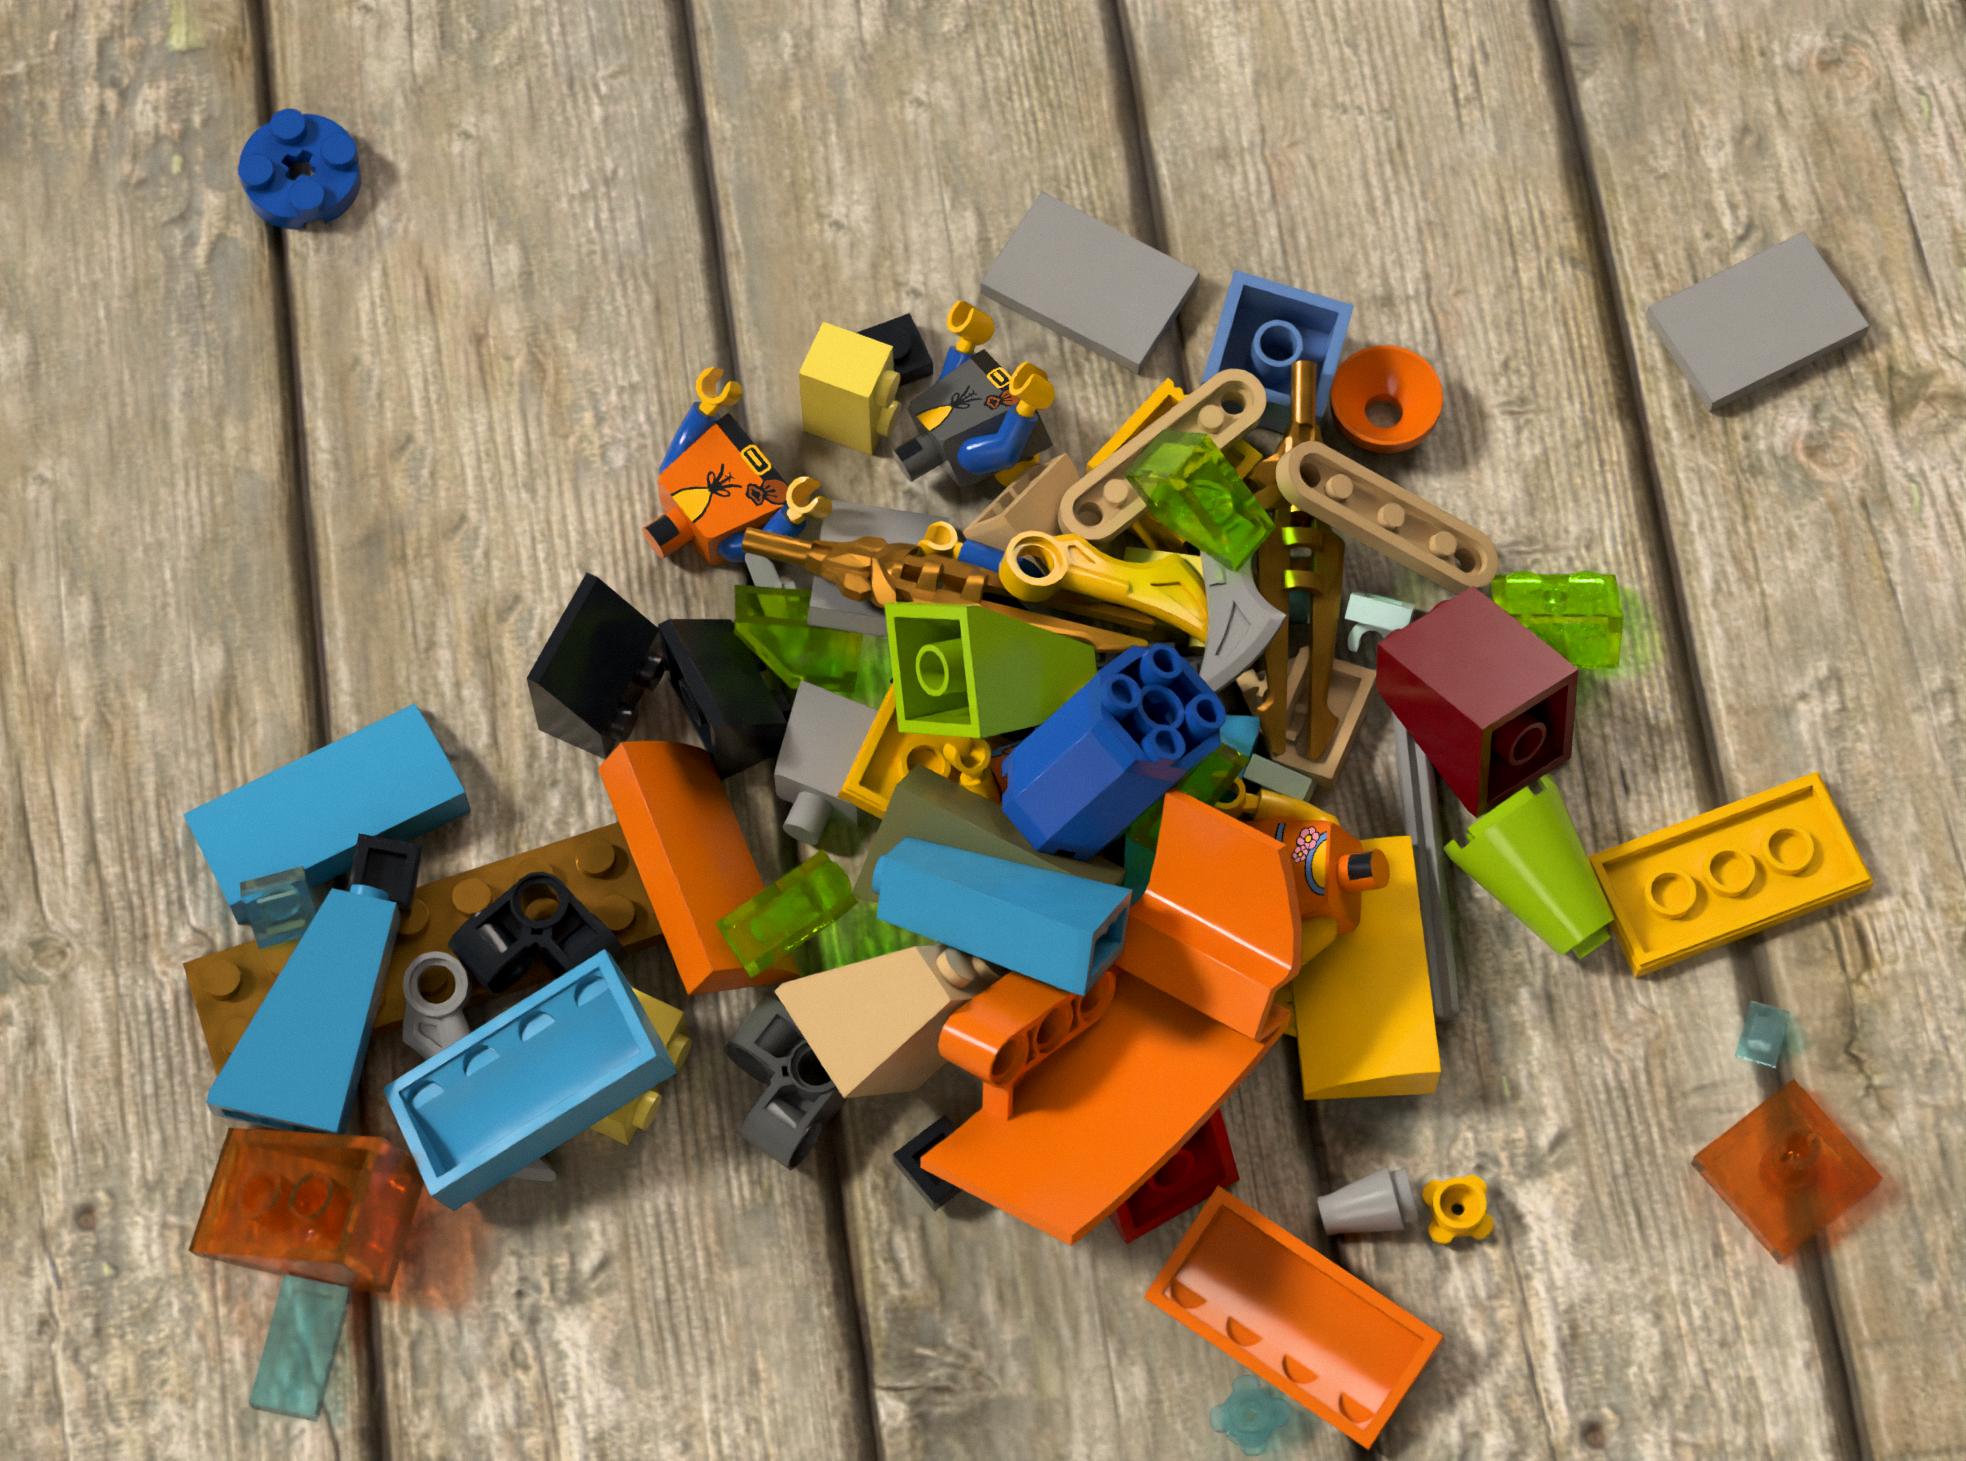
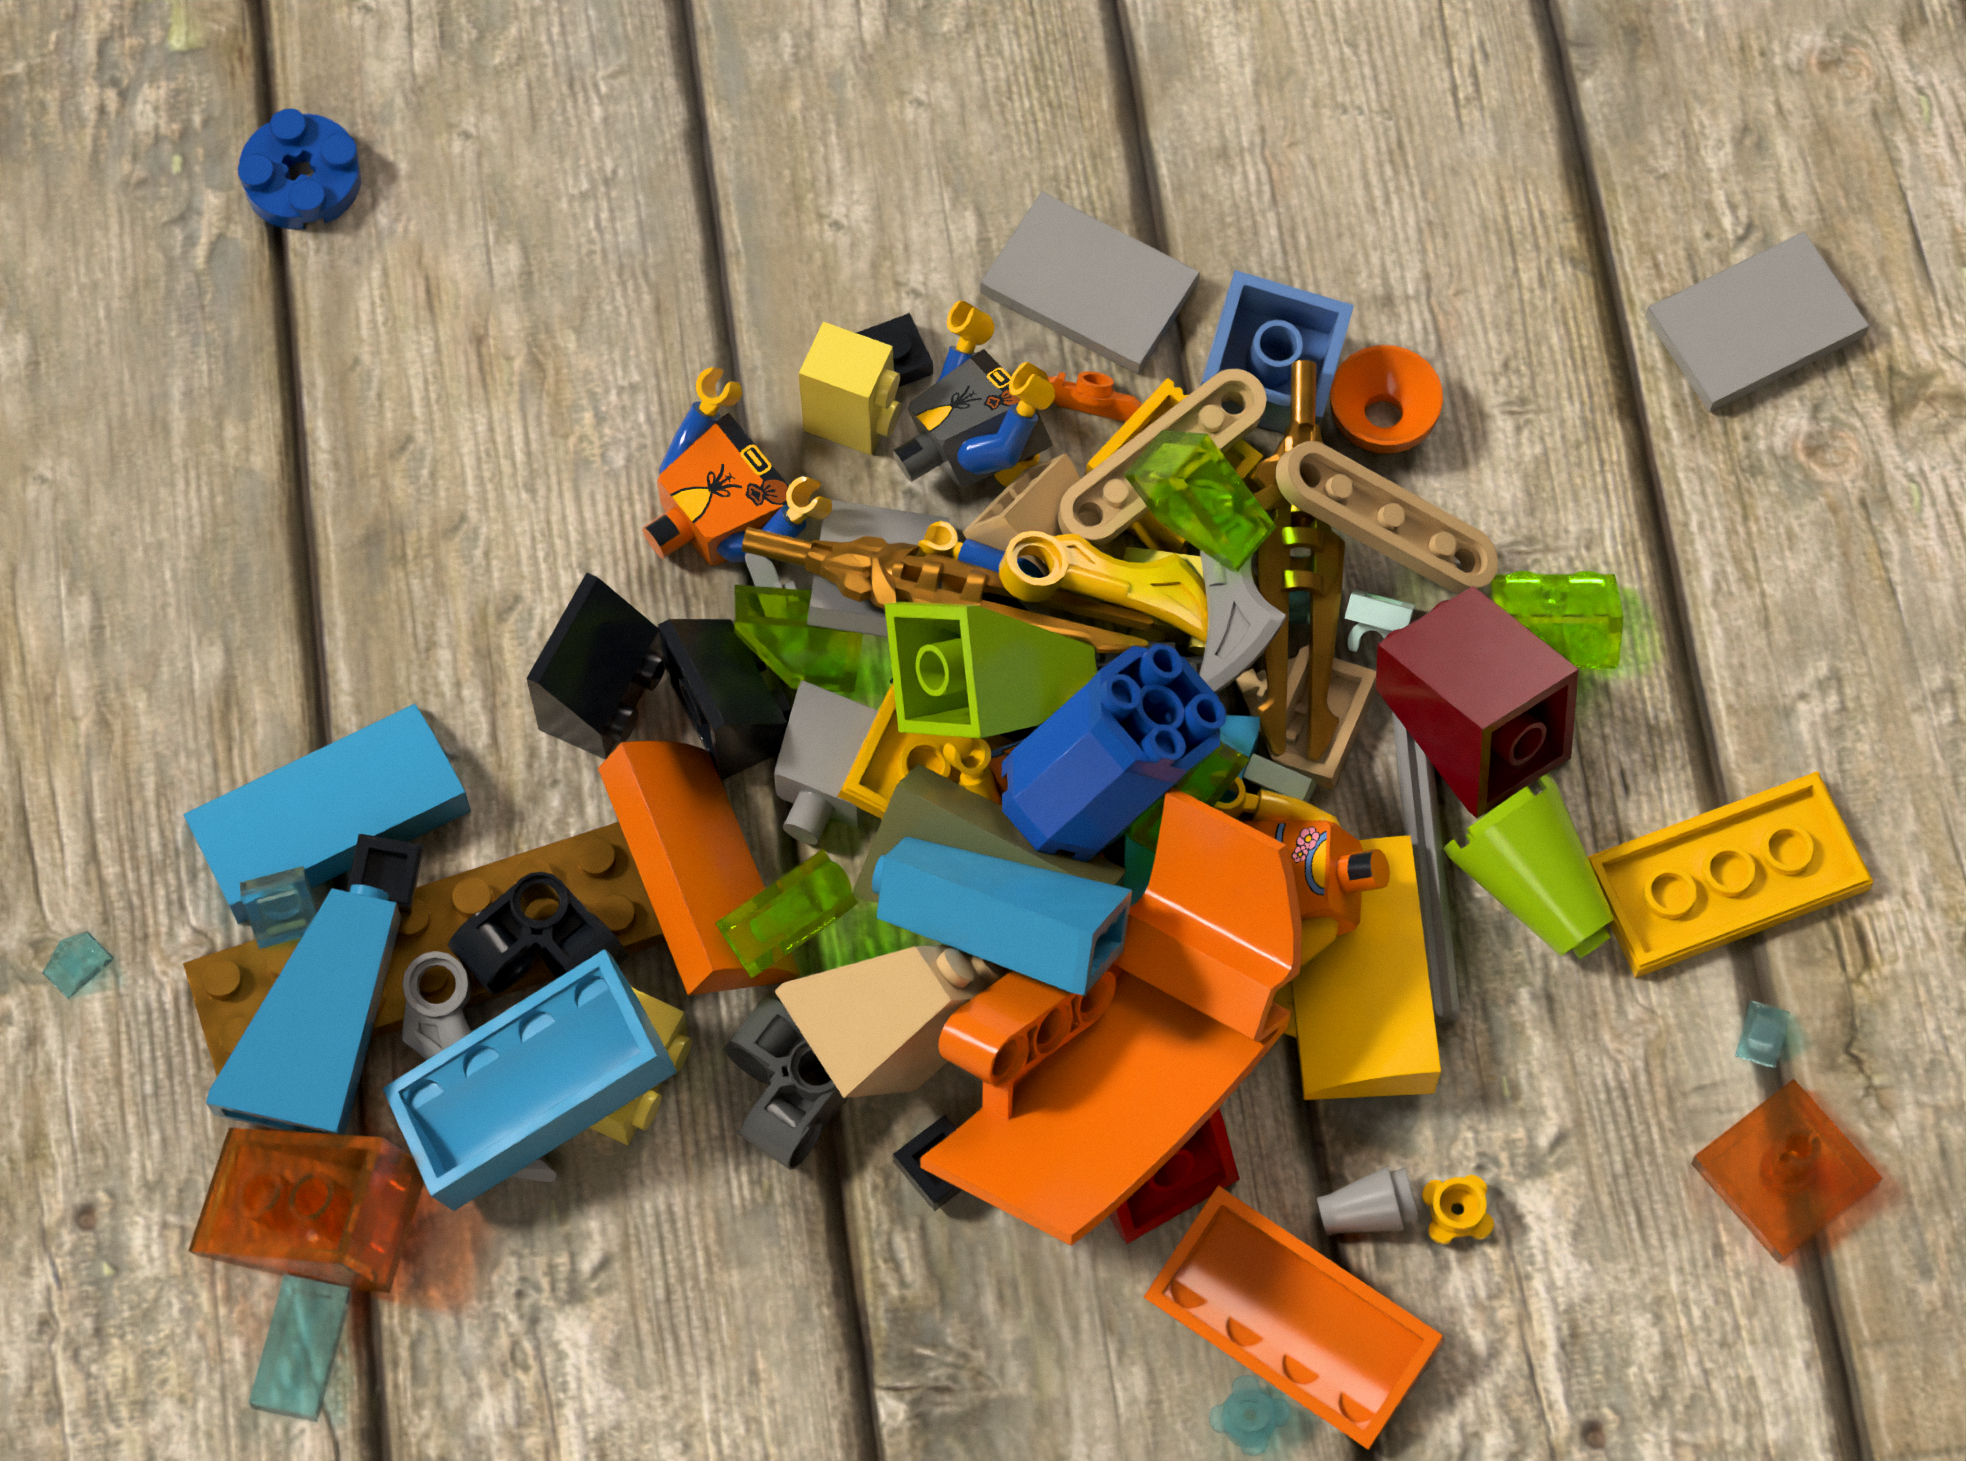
none -> clear light blue piece [42,931,114,1000]
none -> orange piece [1047,371,1142,422]

